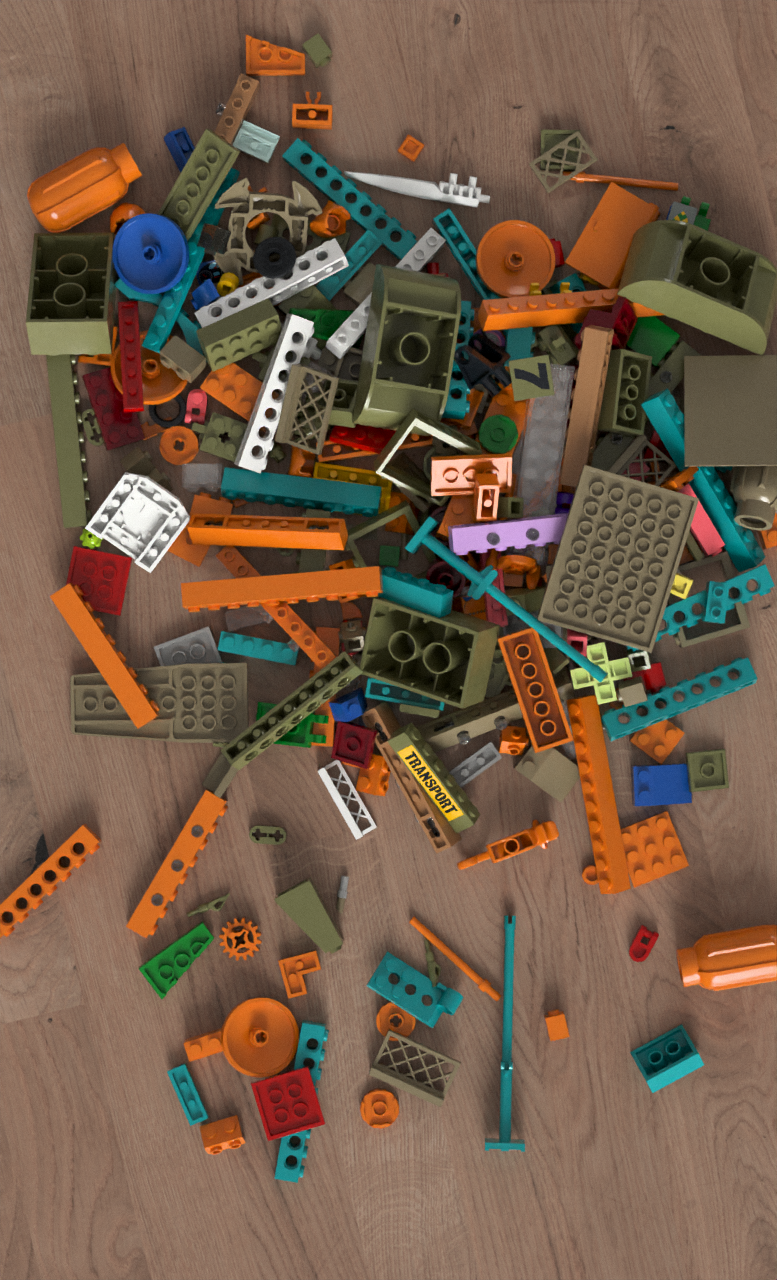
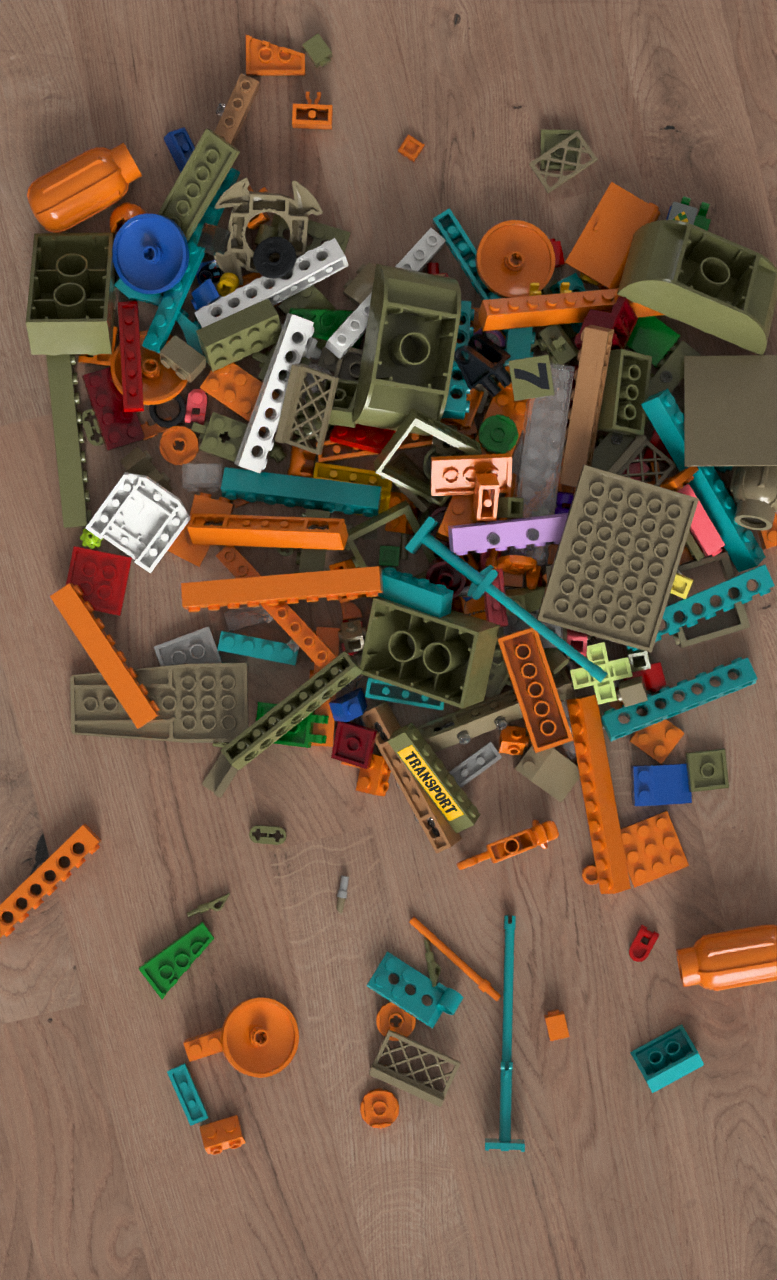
orange piece [126,789,228,938] -> none
orange gear [219,917,262,961] -> none
light aqua plate [232,120,280,163] -> none
red plate [251,1066,325,1141] -> none
olive slope [274,877,344,954] -> none
teal brick [274,1020,329,1183] -> none
orange plate [278,950,321,999] -> none
teal brick [282,138,417,261] -> none
orange hair [309,200,351,238] -> none
teal plate [316,229,383,301] -> none
white fence [317,760,377,840] -> none
white piece [344,171,490,208] -> none
olive tile [399,703,440,718] -> none
orange bar [562,171,678,191] -> none
teal brick [702,581,730,624] -> none

